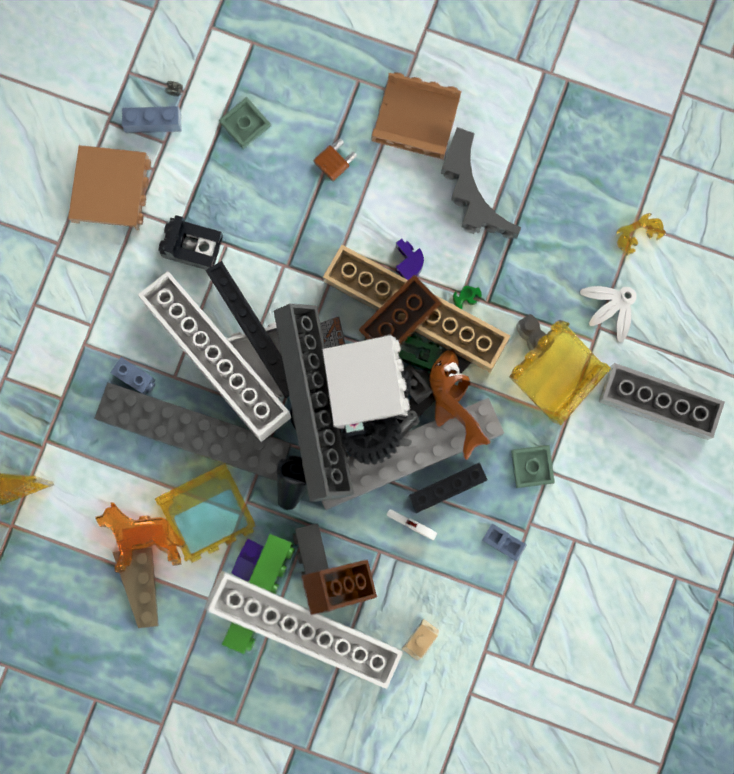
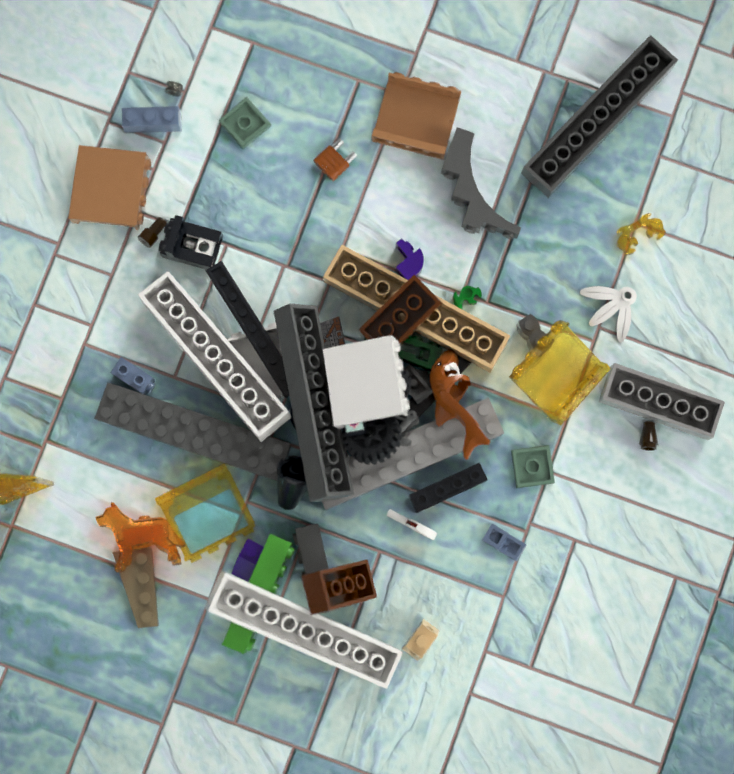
none -> dark brown piece [137,217,167,248]
none -> dark grey brick [521,35,678,198]
none -> dark brown cone [639,421,658,451]

